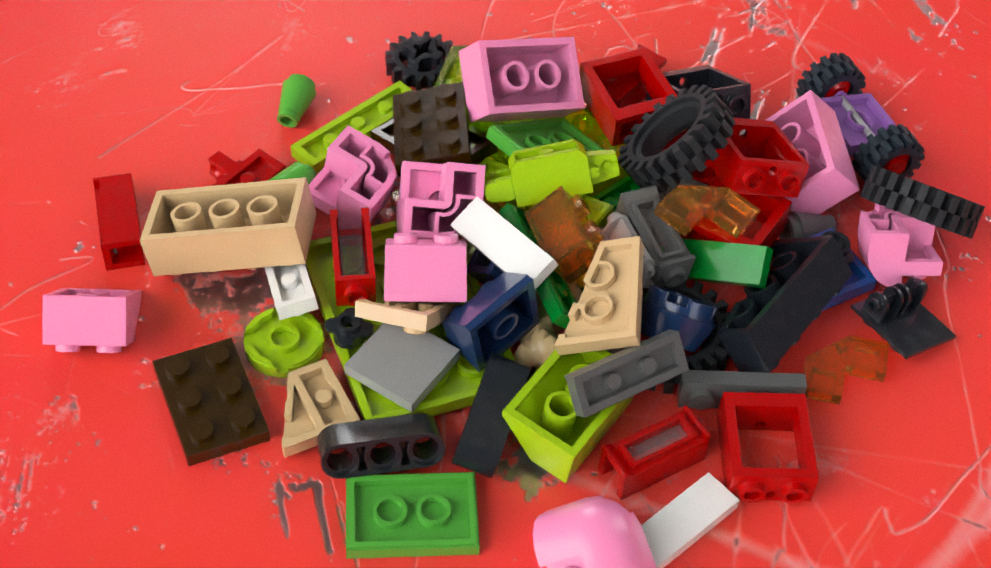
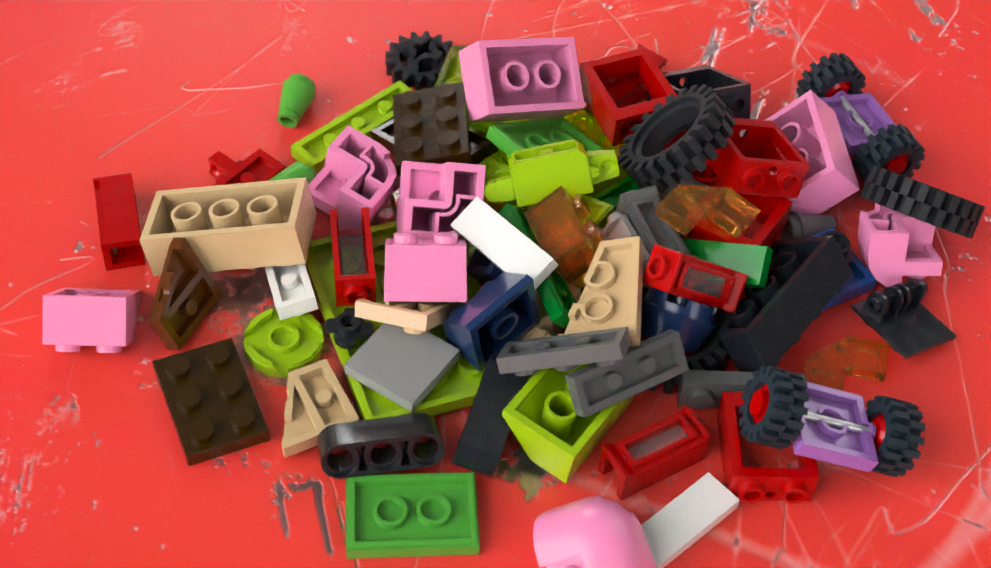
none -> reddish brown wing [148,238,222,350]
none -> dark grey plate [496,327,632,376]
none -> red window [643,244,748,313]
none -> plate [739,365,925,477]

